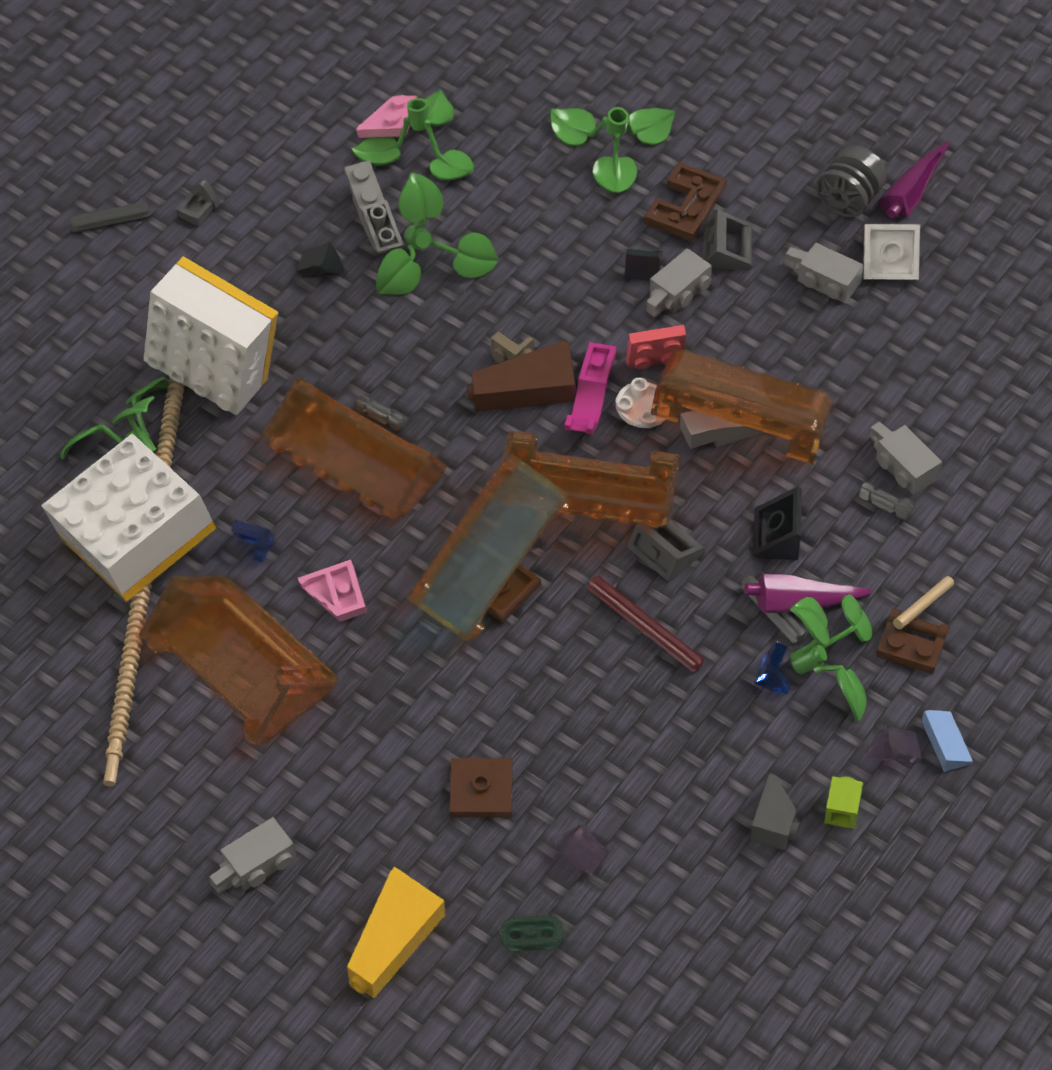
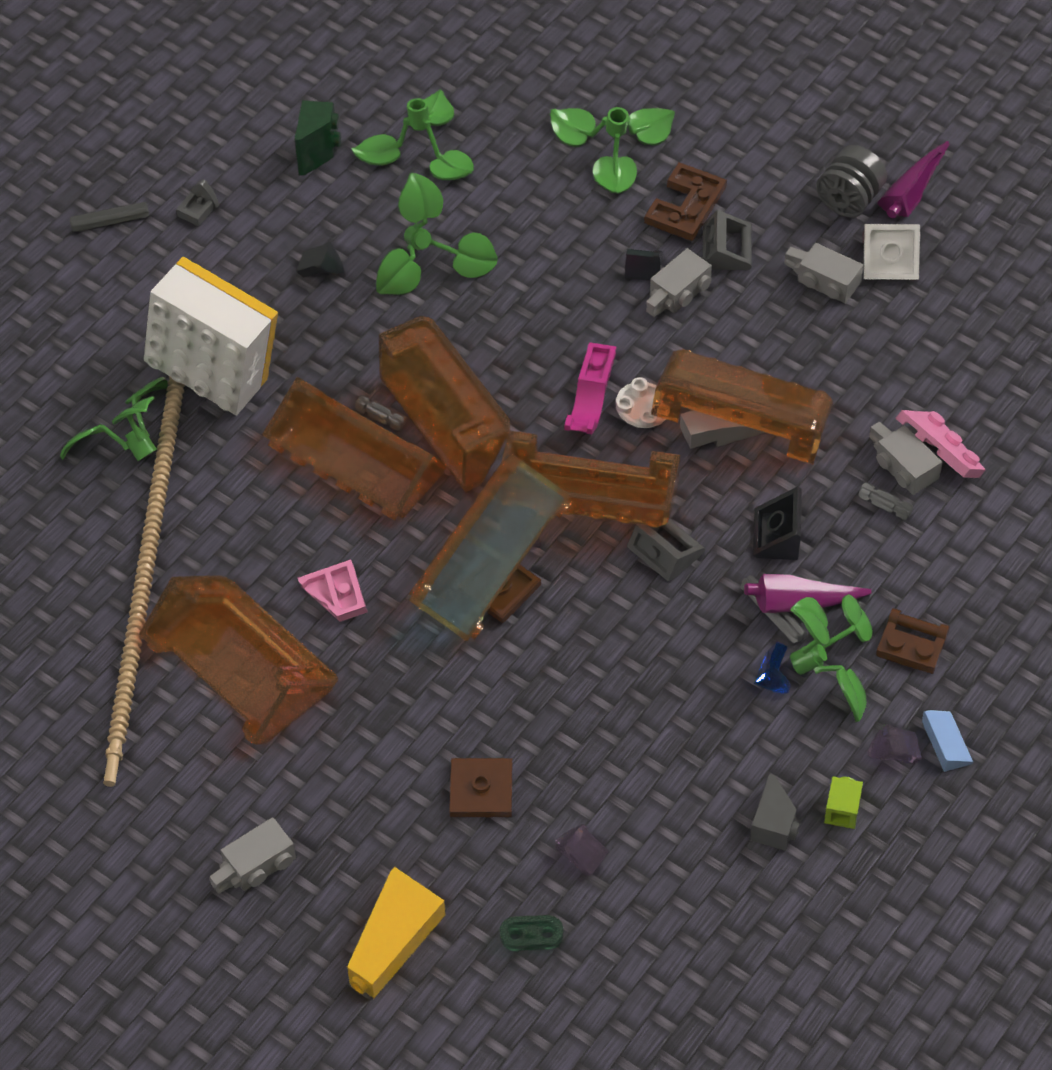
white piece [41,434,217,602] -> none
clear blue tile [231,519,274,563] -> none
light grey slope [344,160,404,255] -> none
bright pink wing [356,95,417,138] -> none
reddish brown slope [467,341,575,412] -> none
dark tan bracket [491,332,534,363] -> none
dark red axle [588,576,704,672] -> none
coral plate [626,325,686,369] -> none
tan bar [893,576,954,630] -> none
none -> dark green slope [294,100,341,176]
none -> clear orange windscreen [379,316,510,492]
none -> bright pink wing [895,410,986,478]

